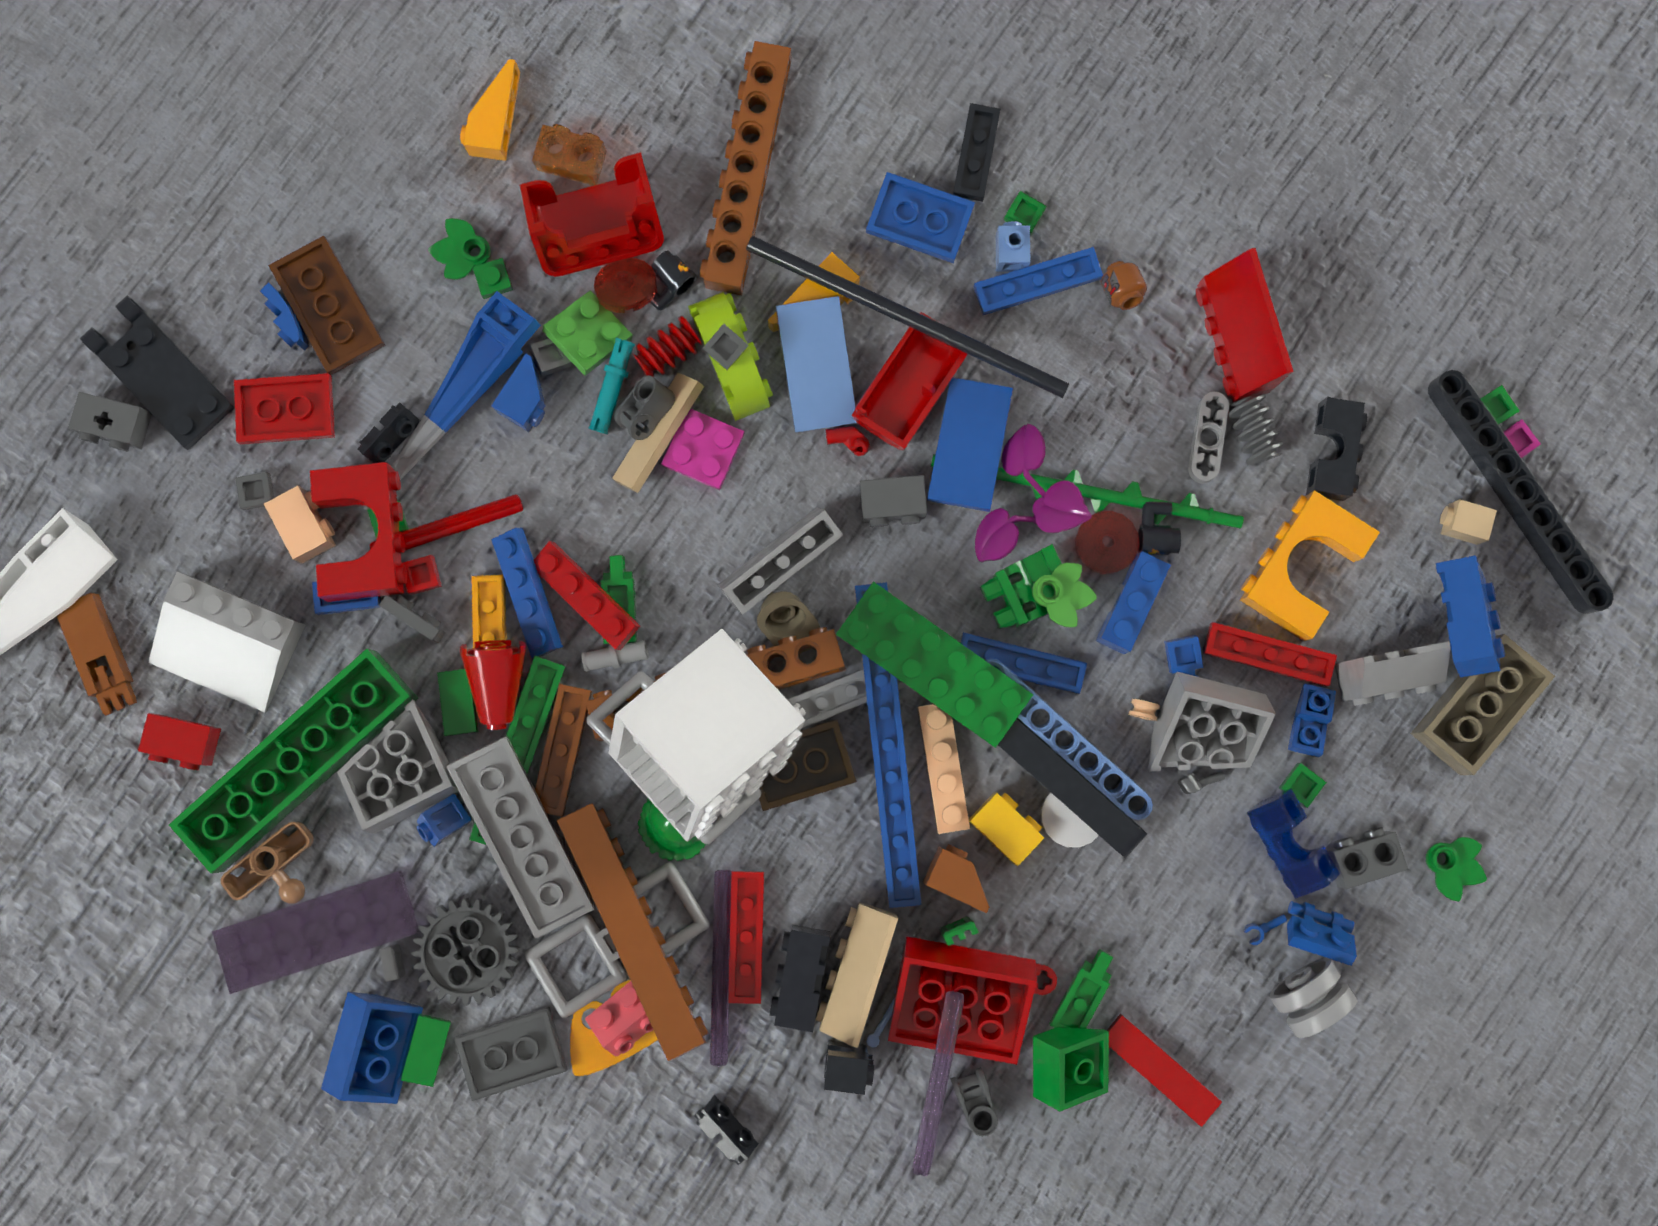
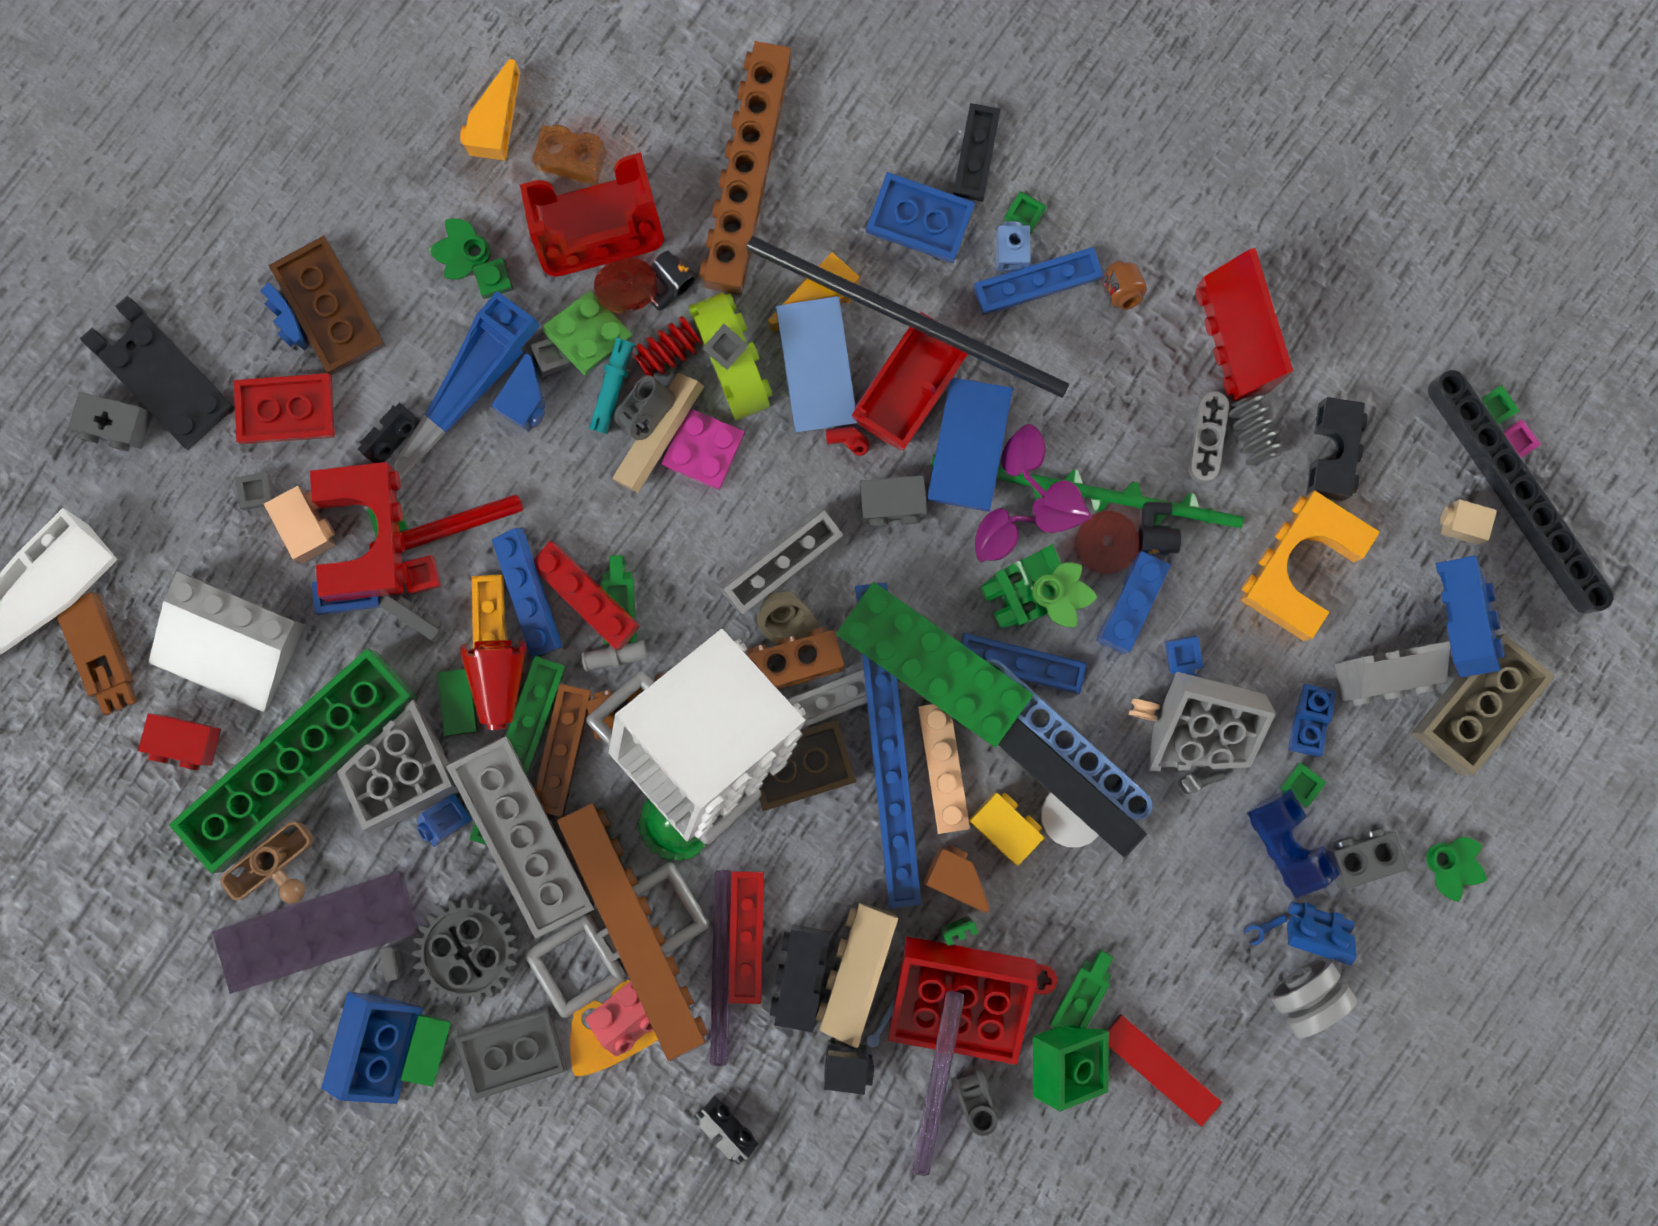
red plate [1203,622,1337,687] -> none

